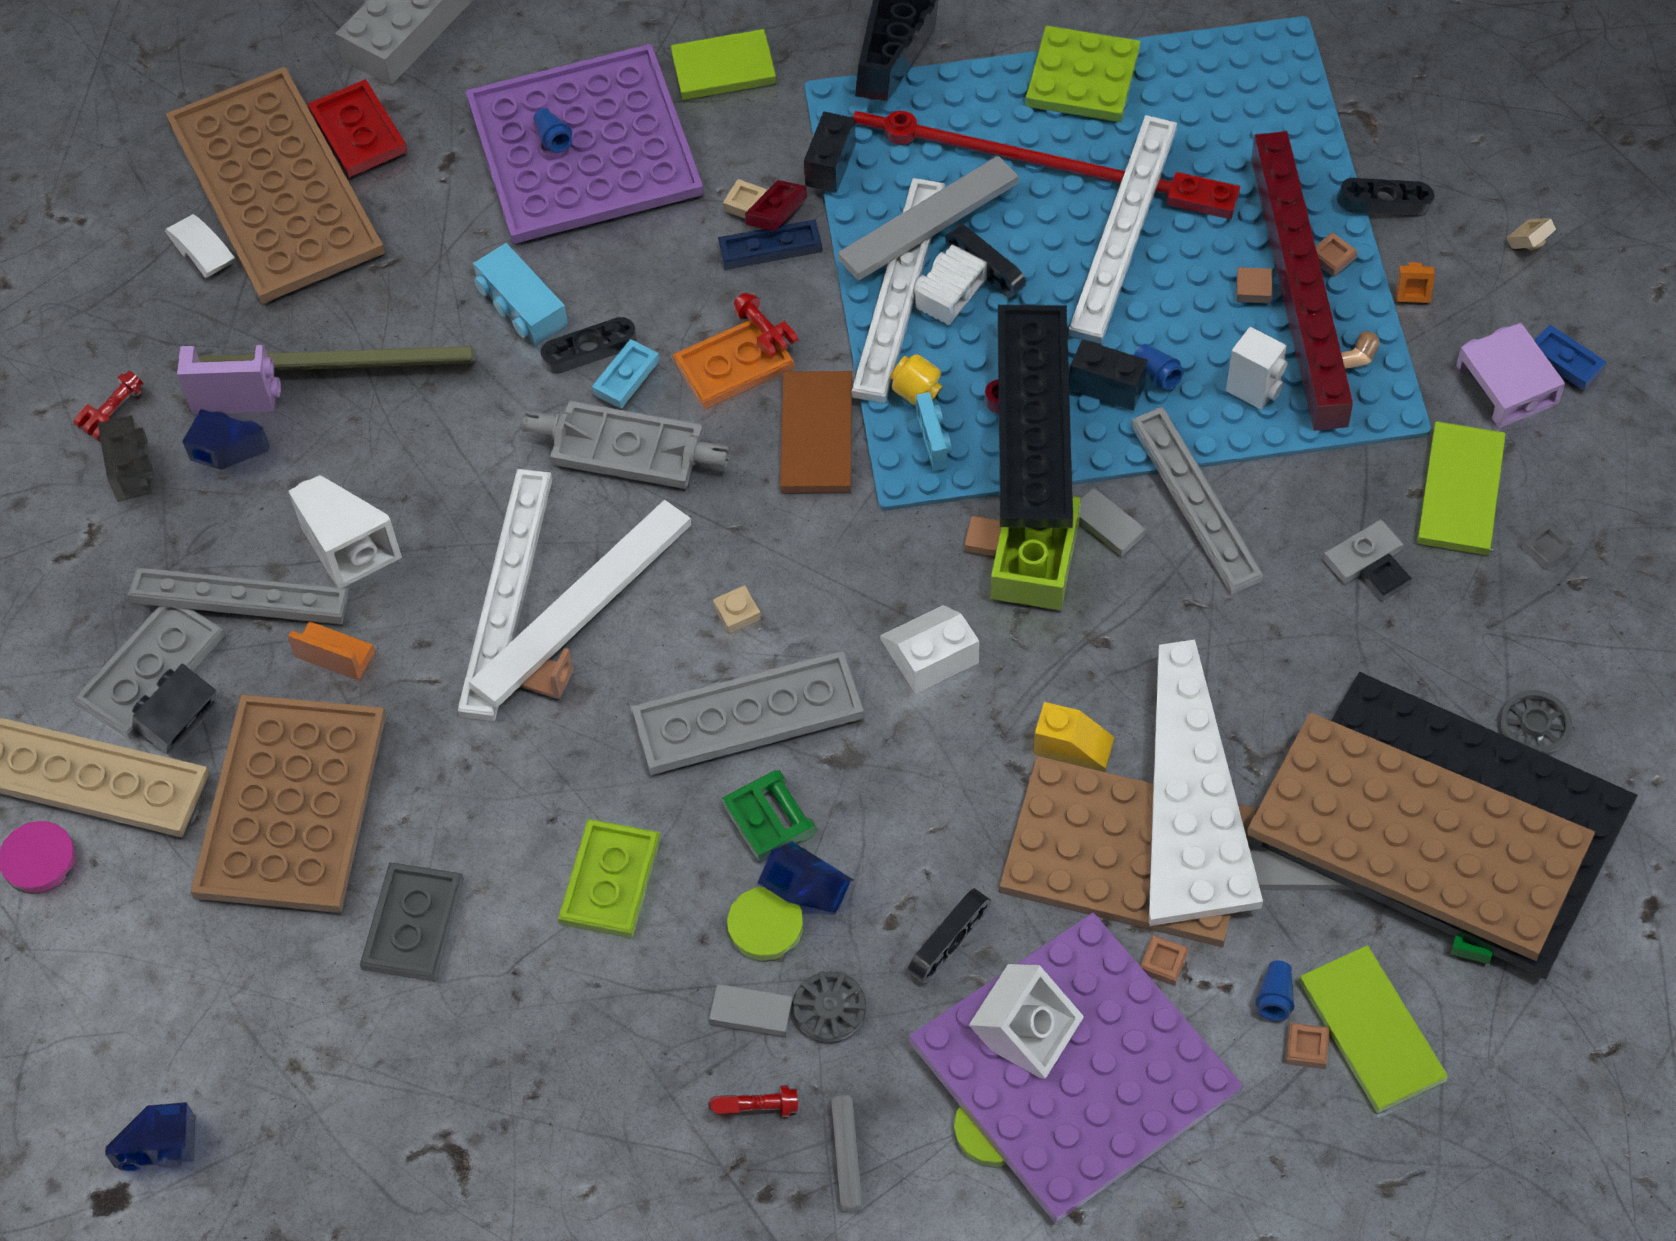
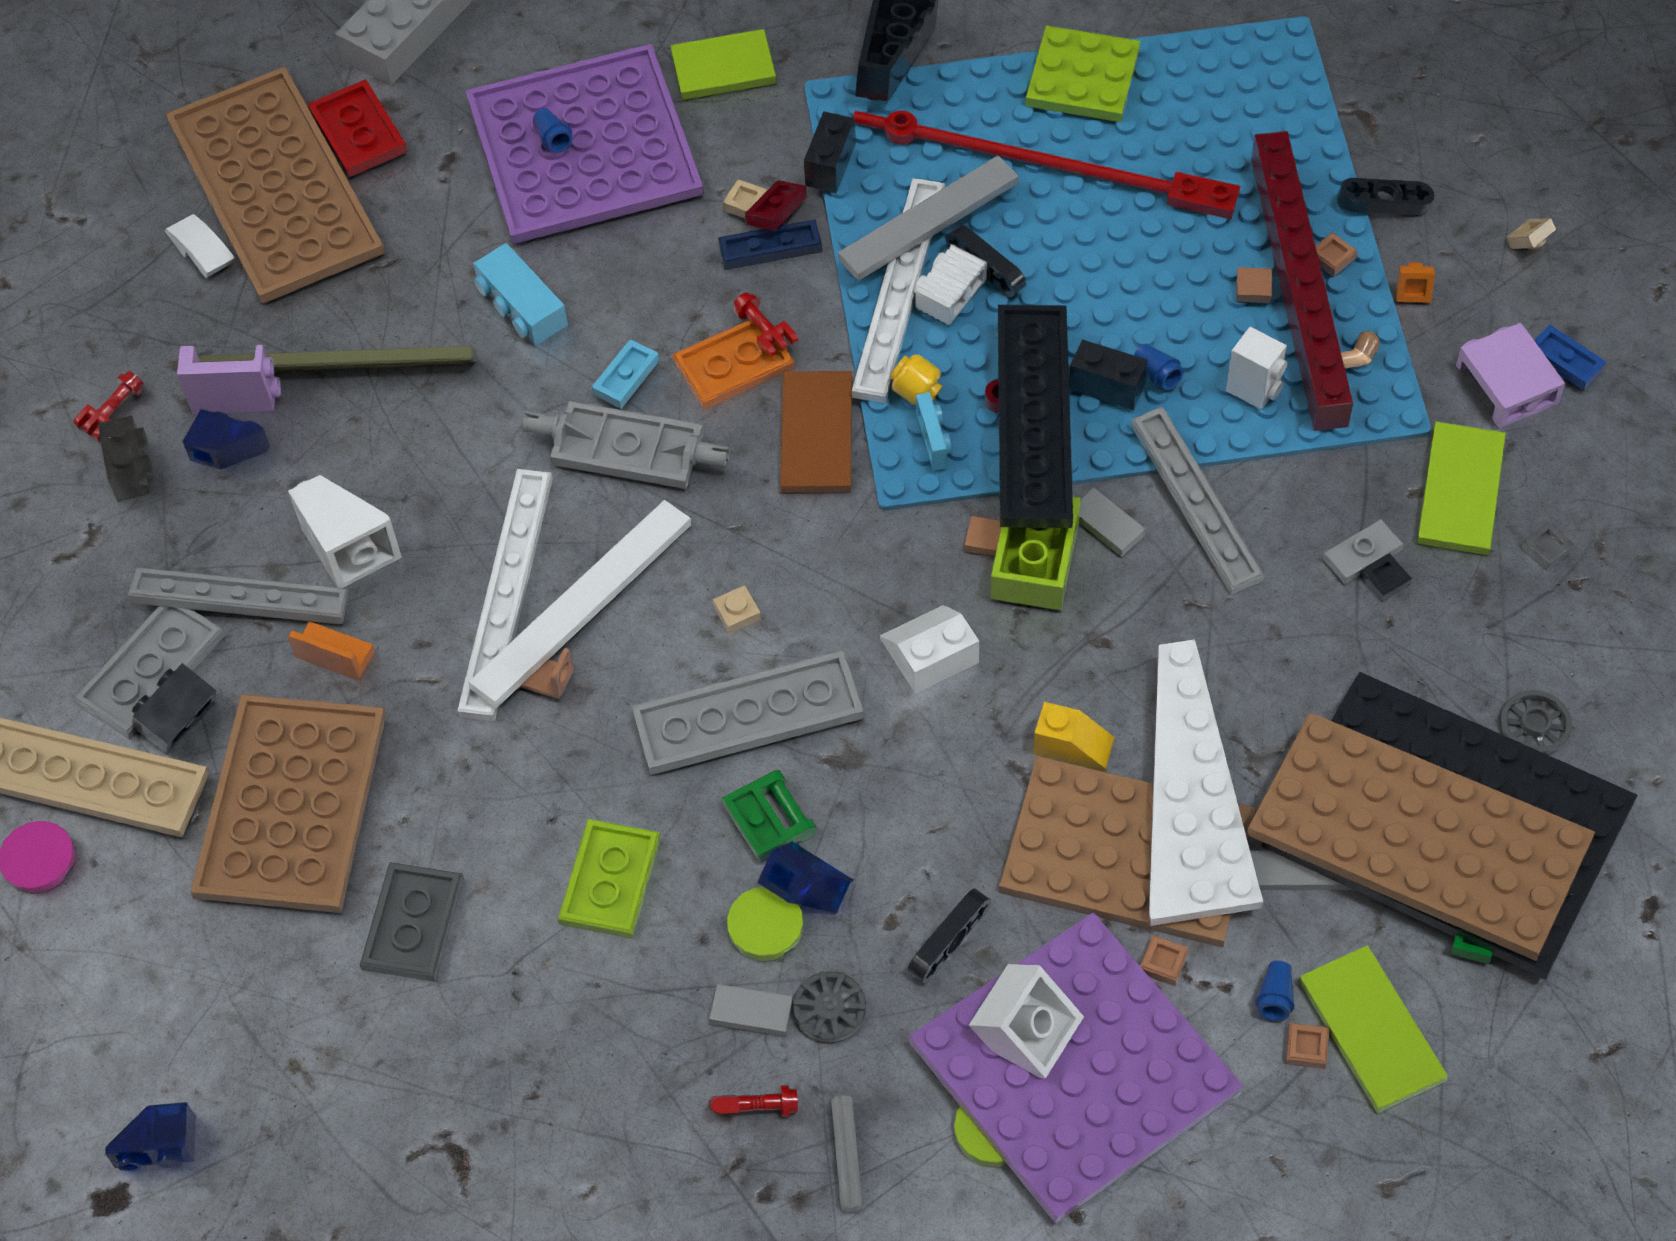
black beam [540,317,637,374] -> none
white tile [1069,115,1177,344] -> none

